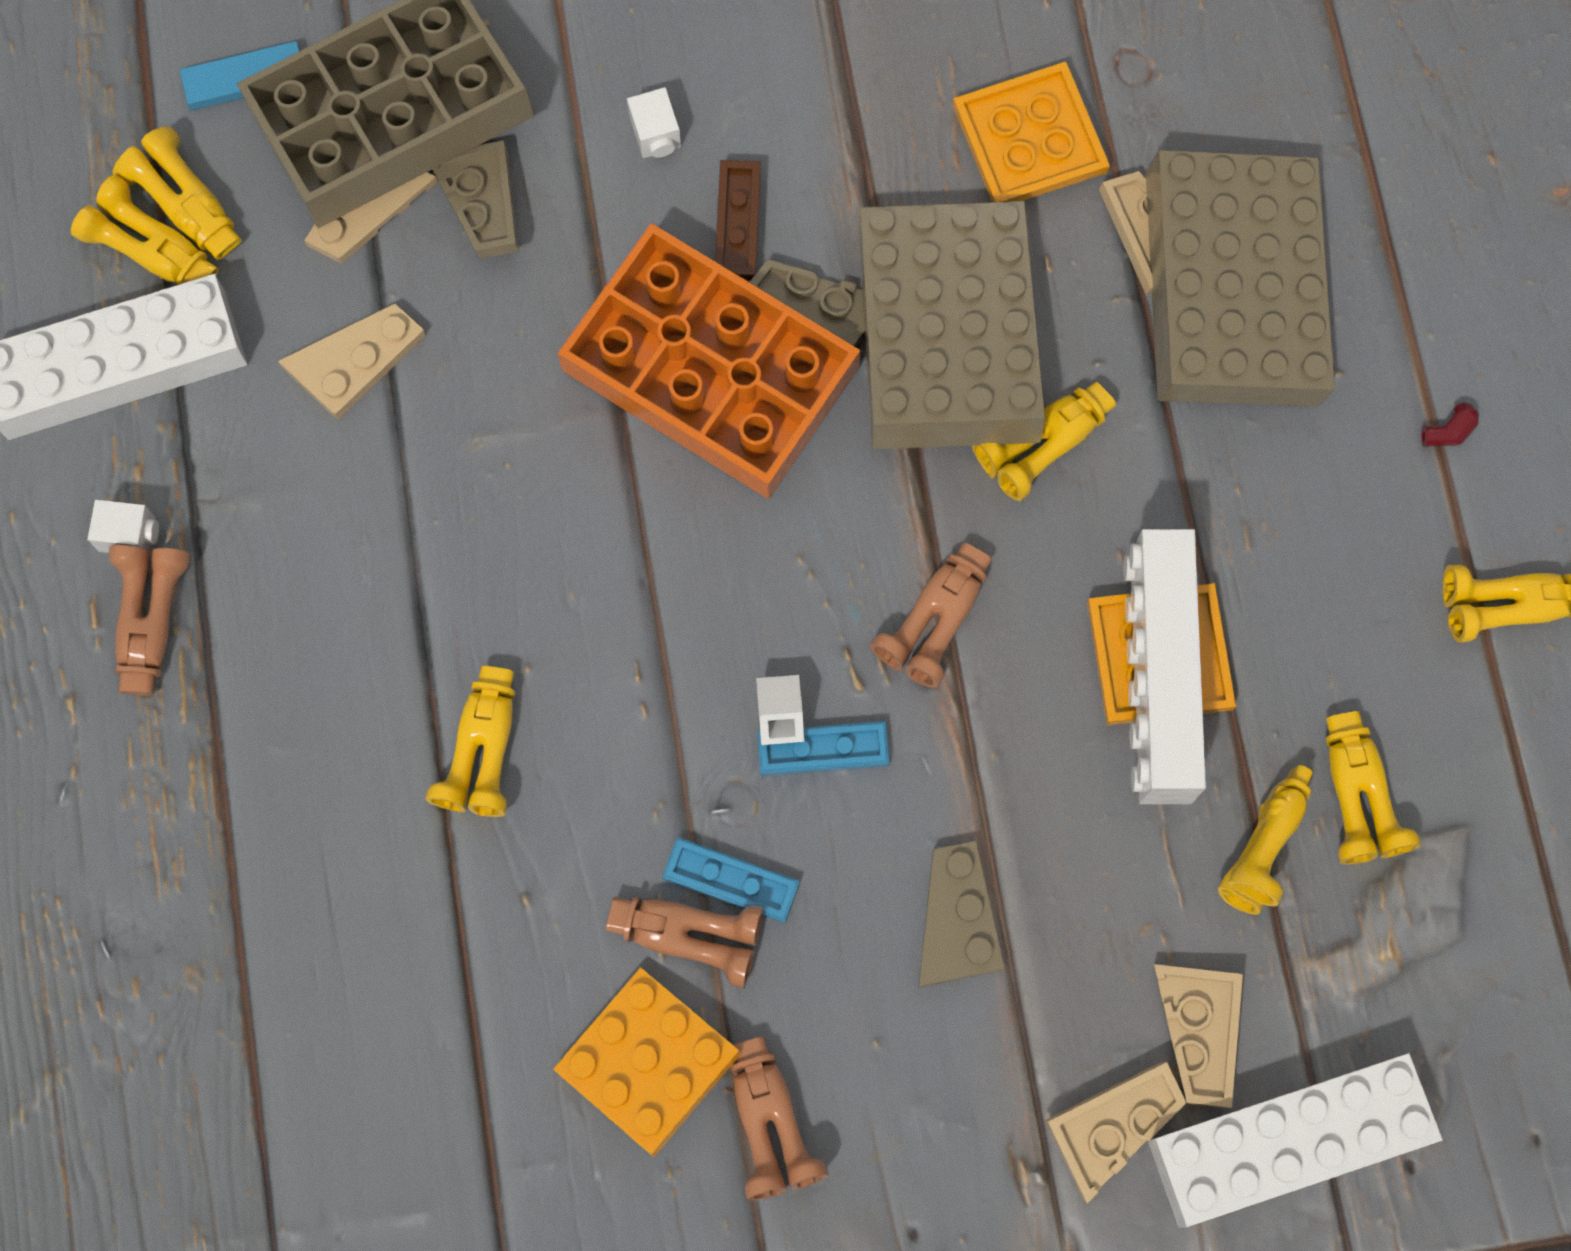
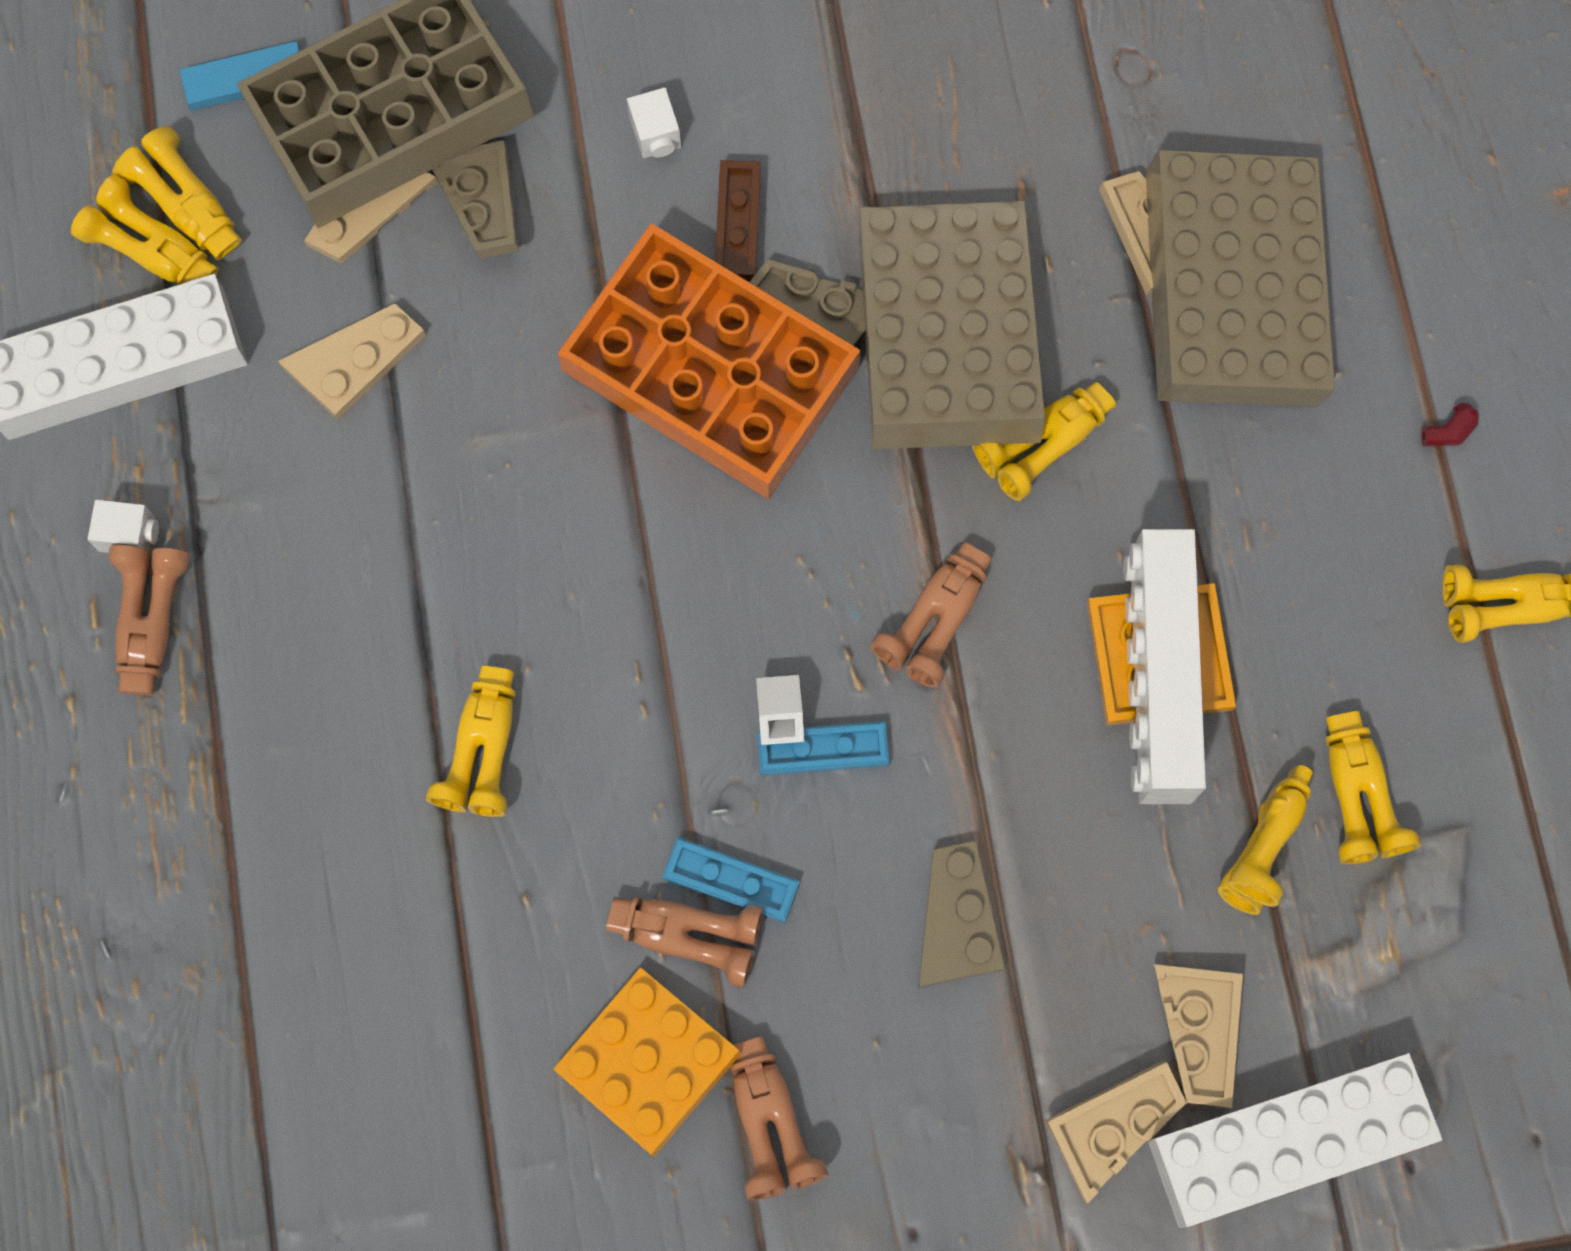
light orange plate [952,62,1110,202] -> none

